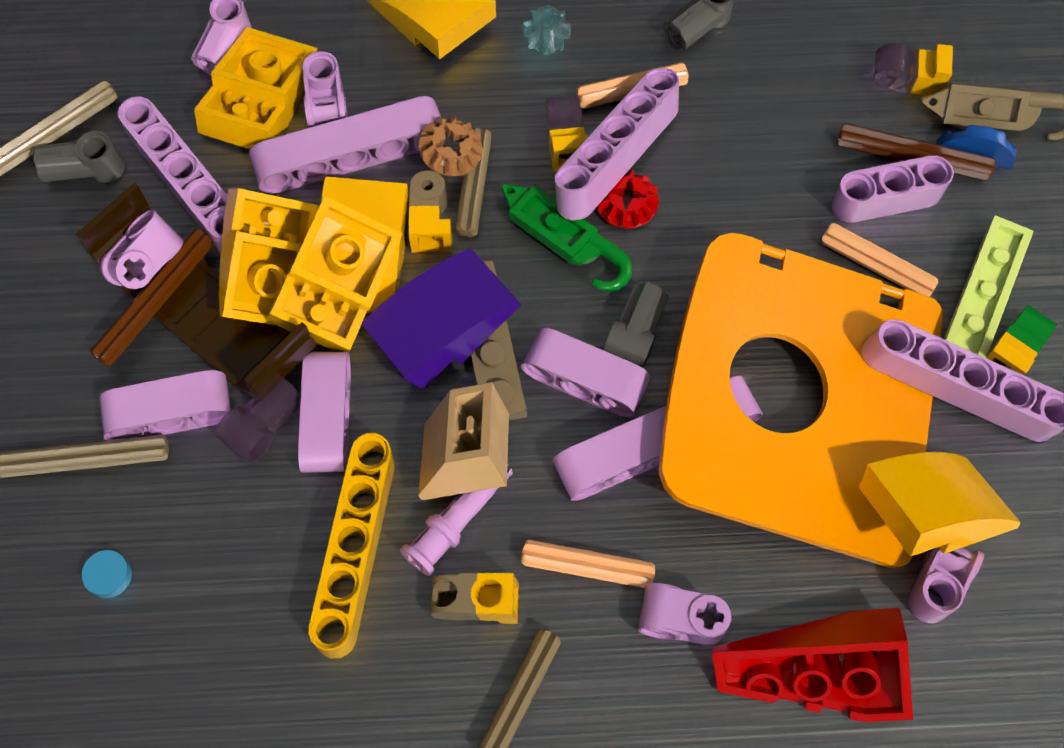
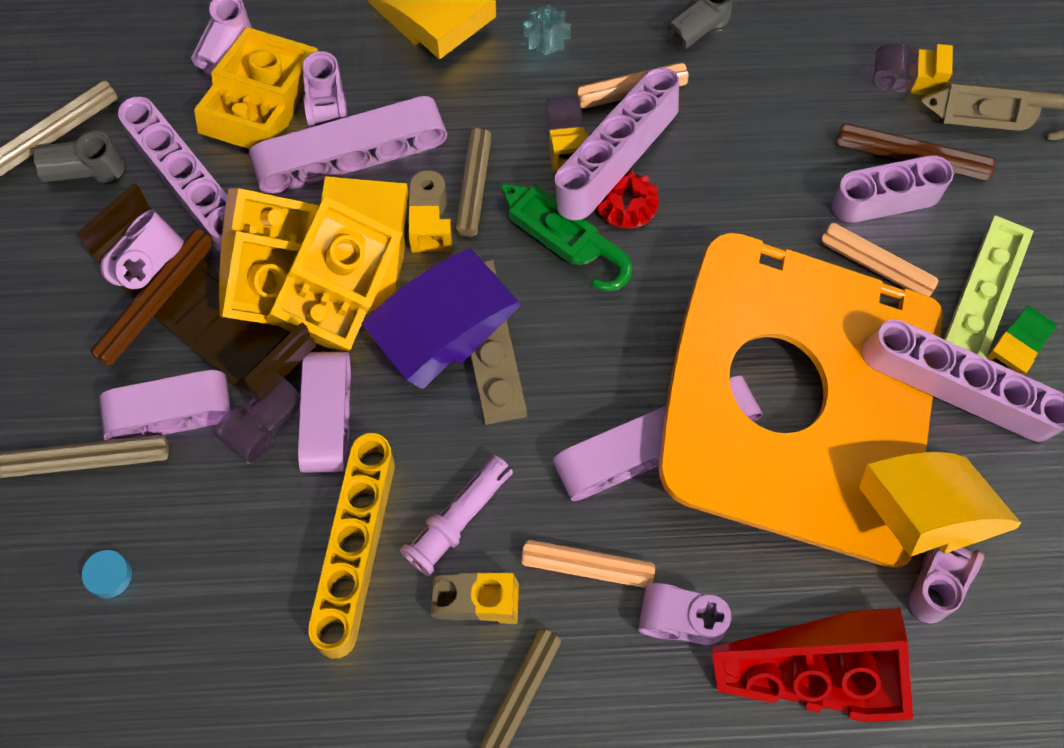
medium nougat gear [418,115,484,176] -> none
tan slope [418,382,509,500] -> none
lavender beam [521,328,651,418] -> none
dark grey piece [604,282,669,368] -> none
blue tile [936,125,1017,170] -> none

